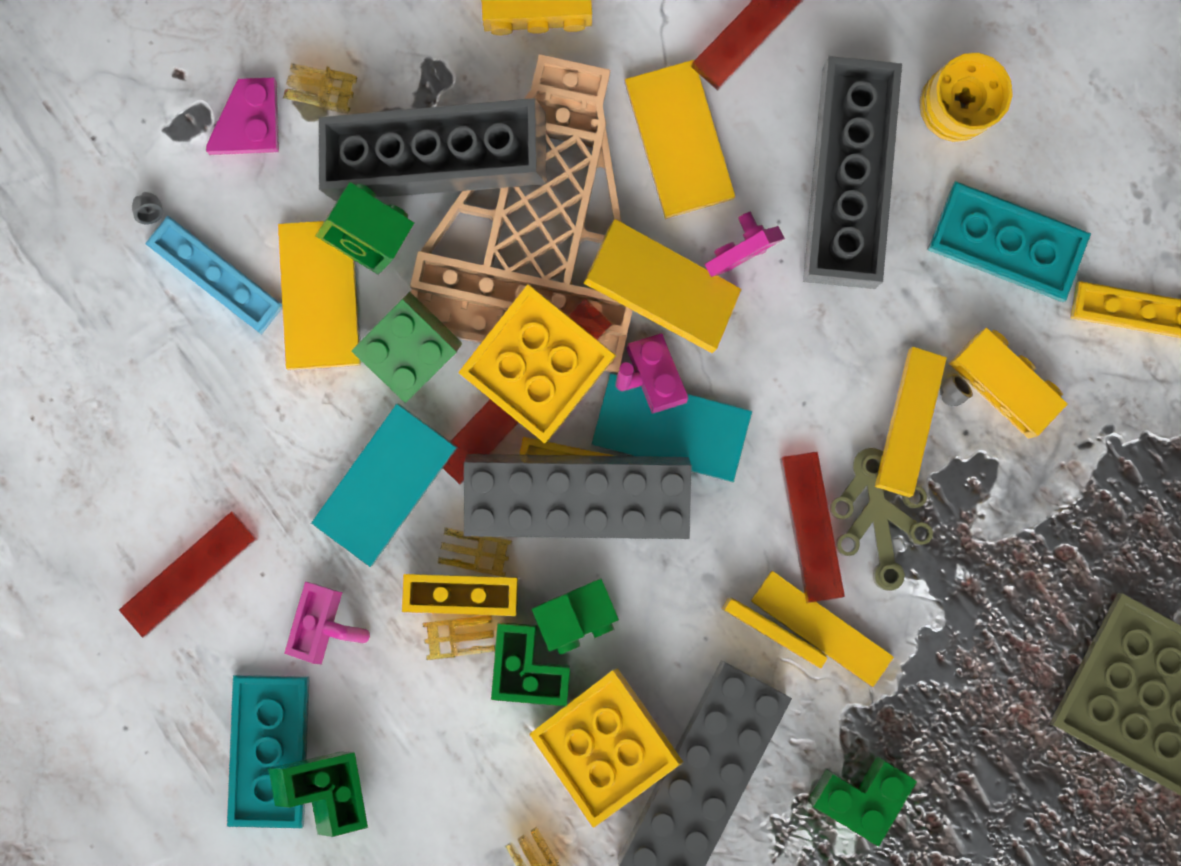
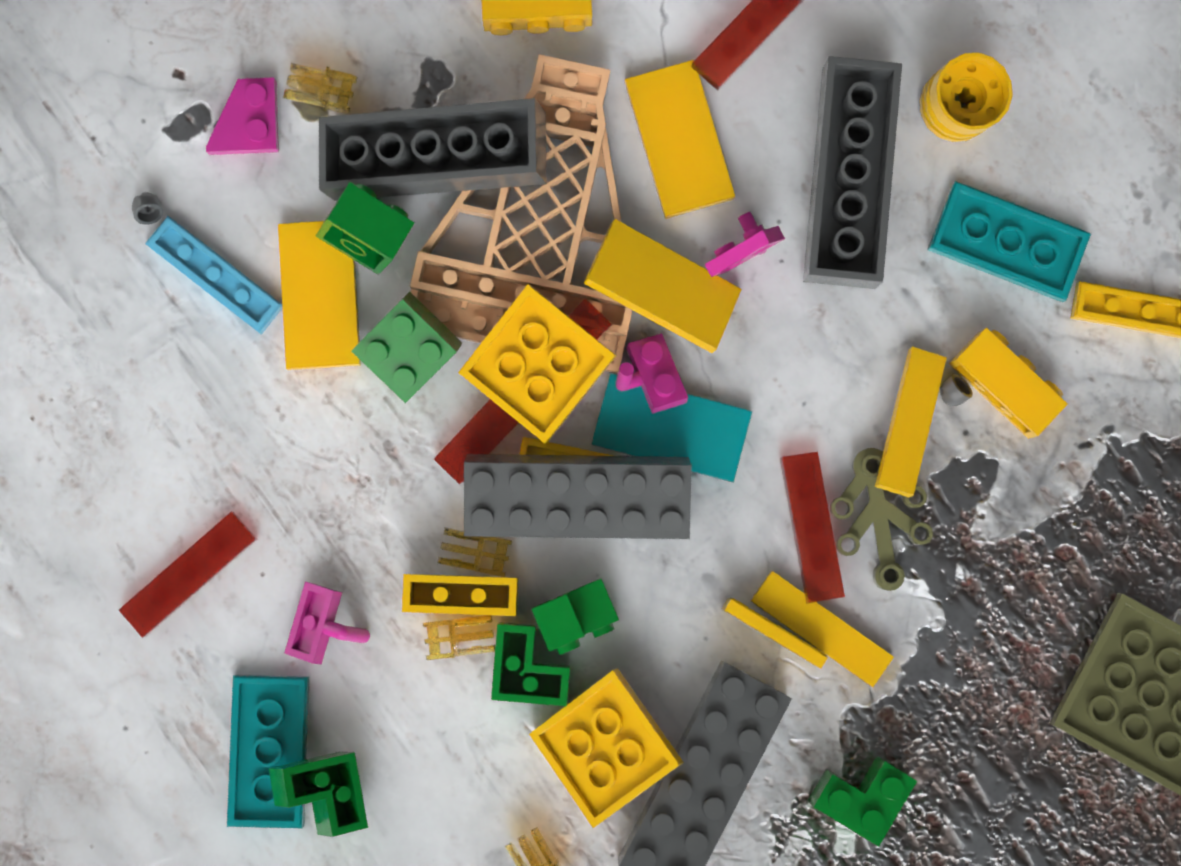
teal tile [311,403,458,567] -> none

